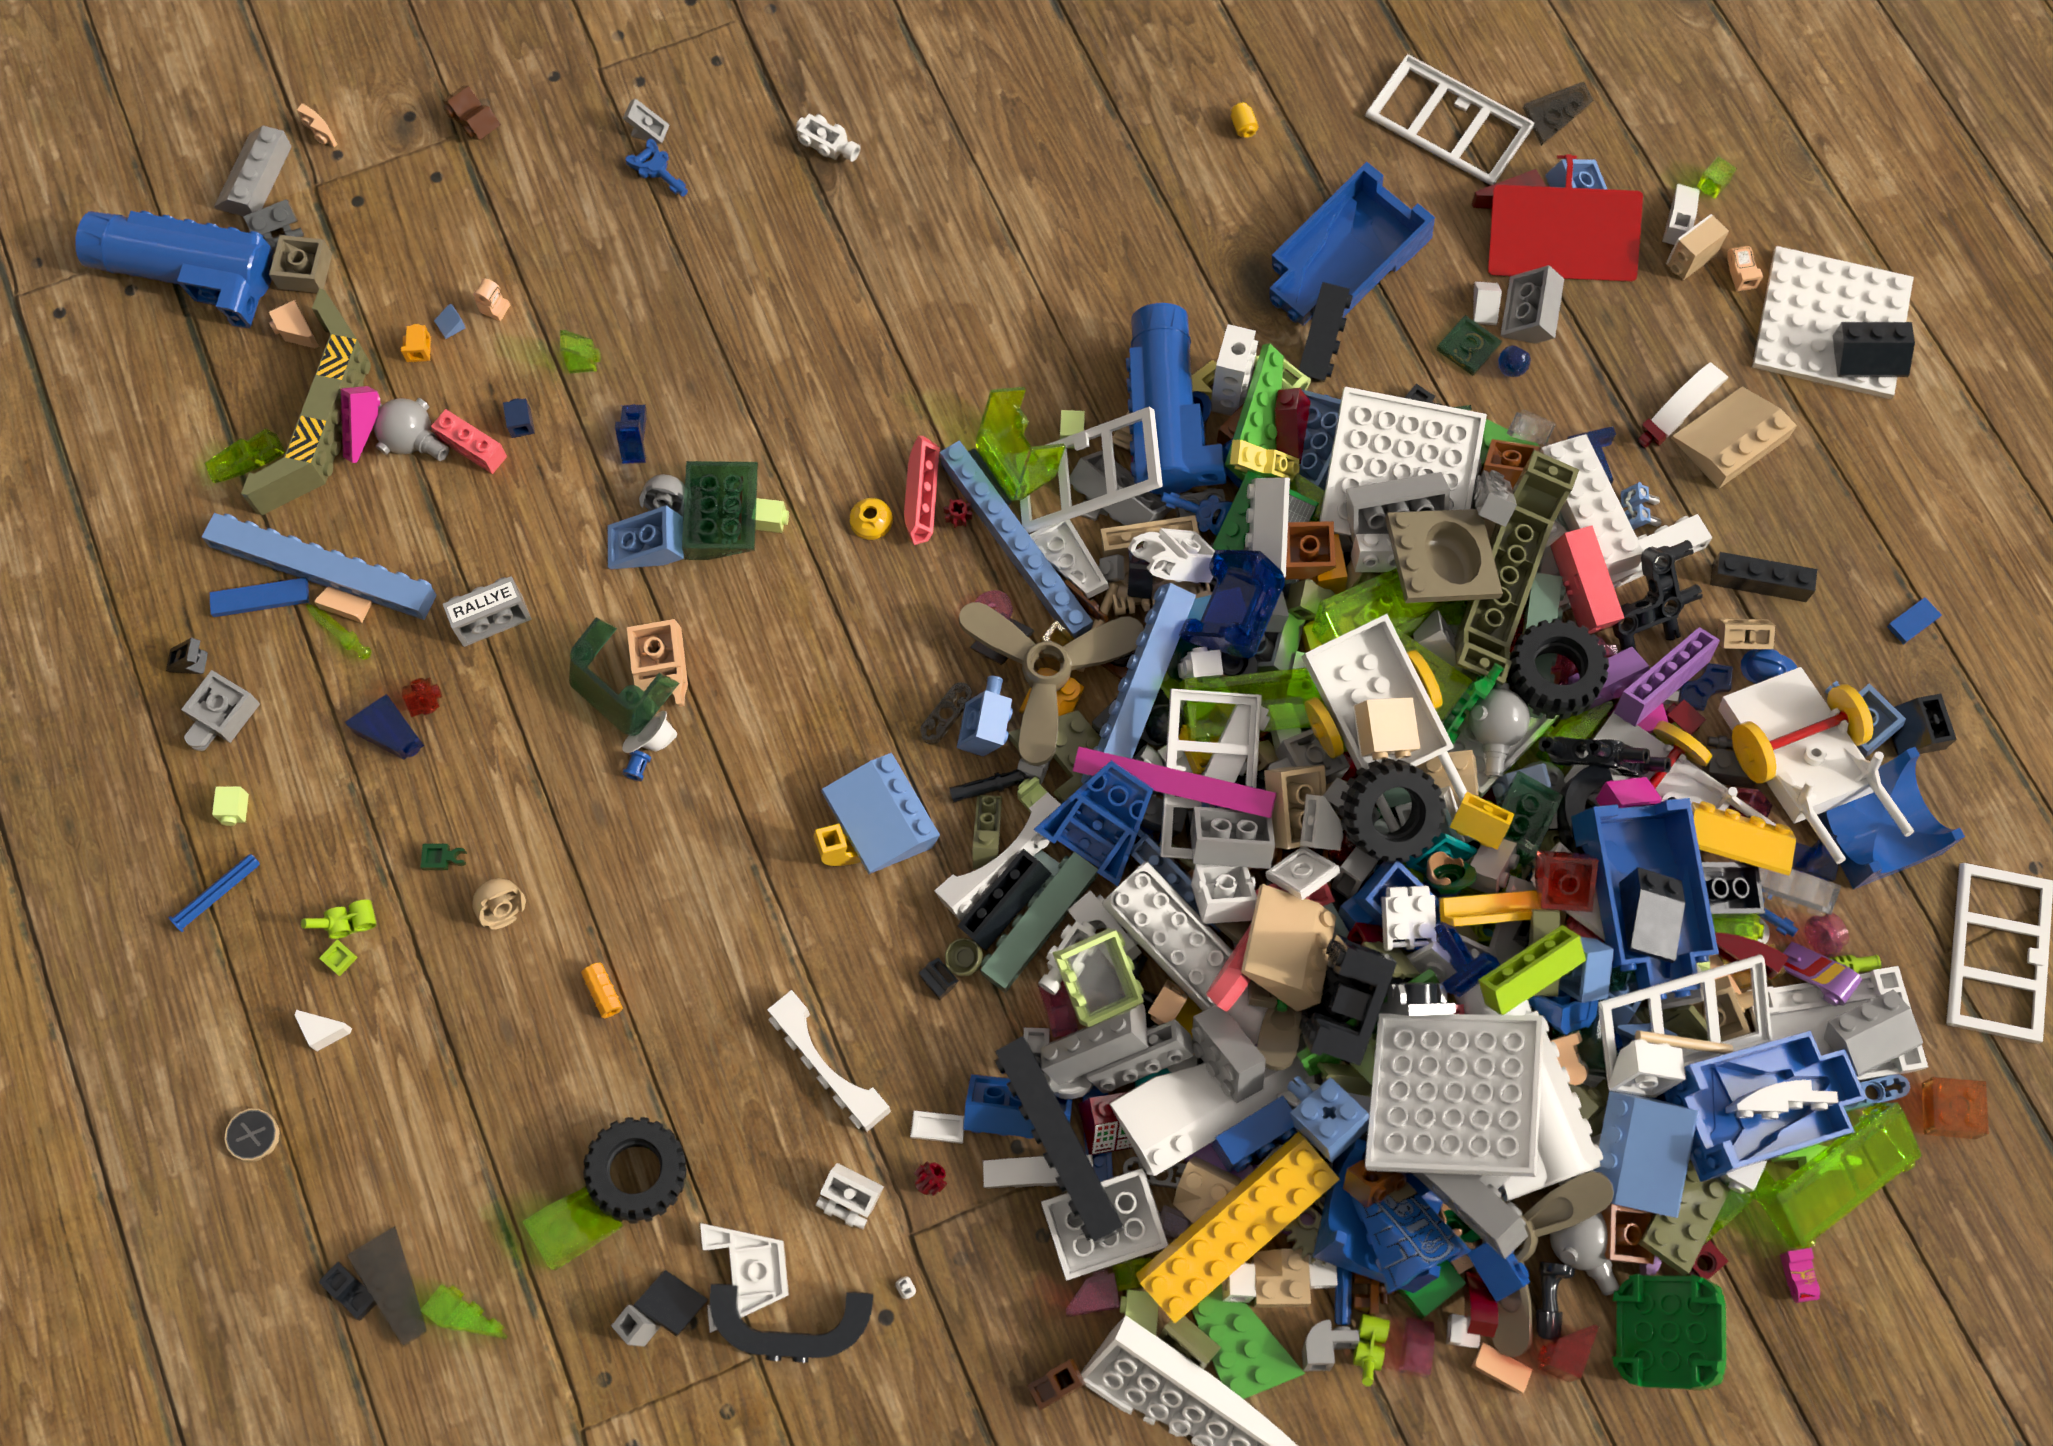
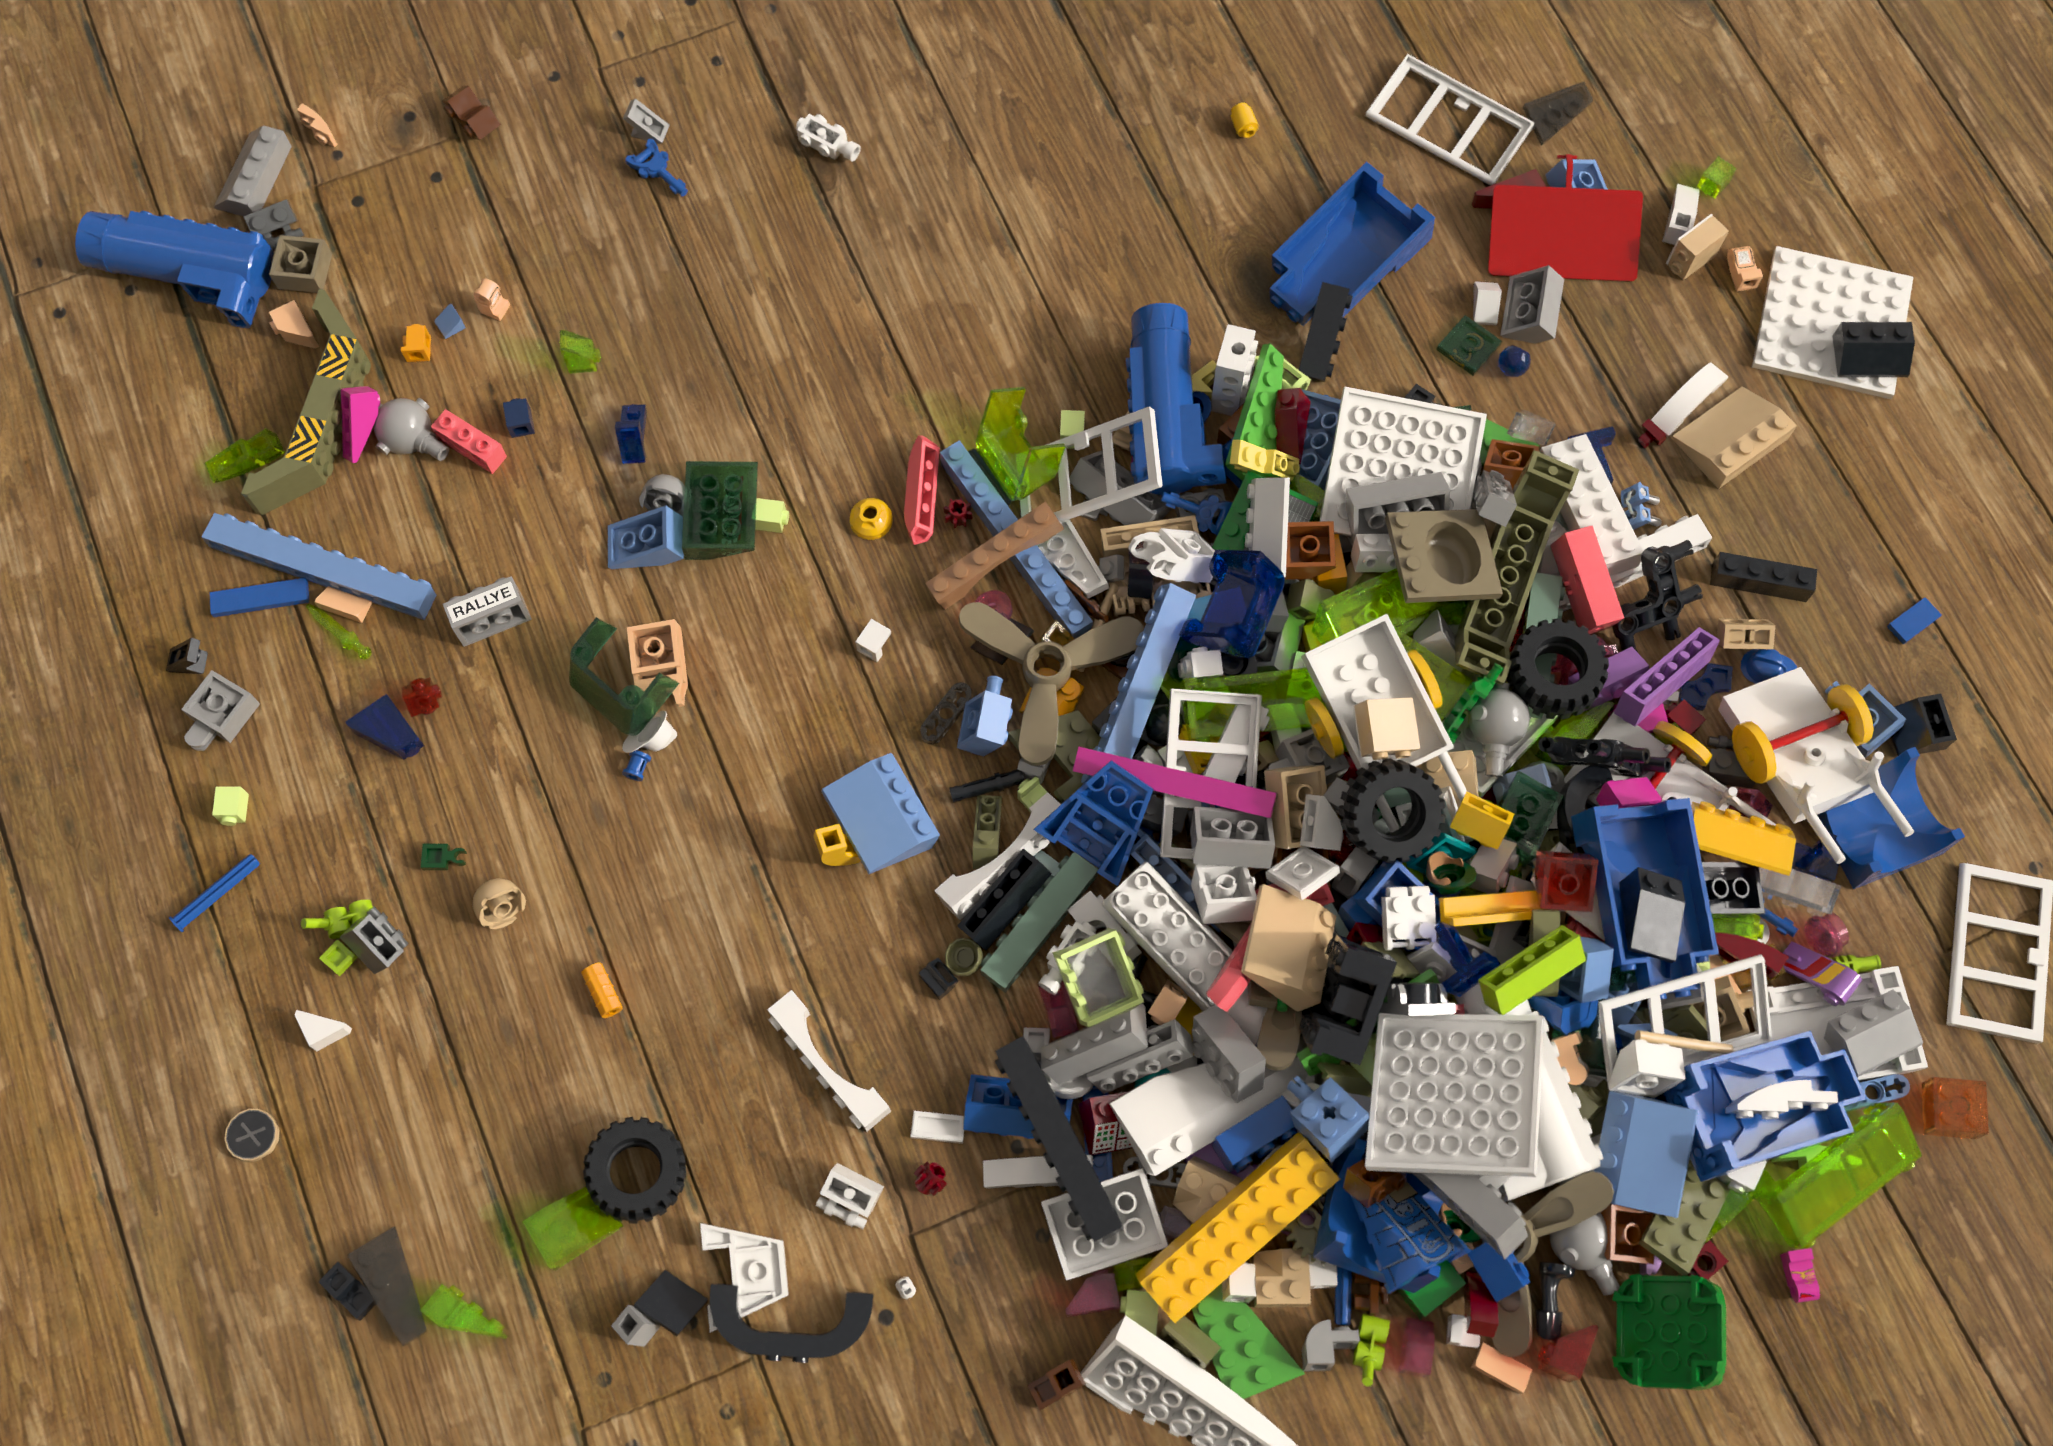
none -> dark grey brick [340,906,409,974]
none -> white panel [855,619,891,662]
none -> medium nougat arch [926,501,1064,610]

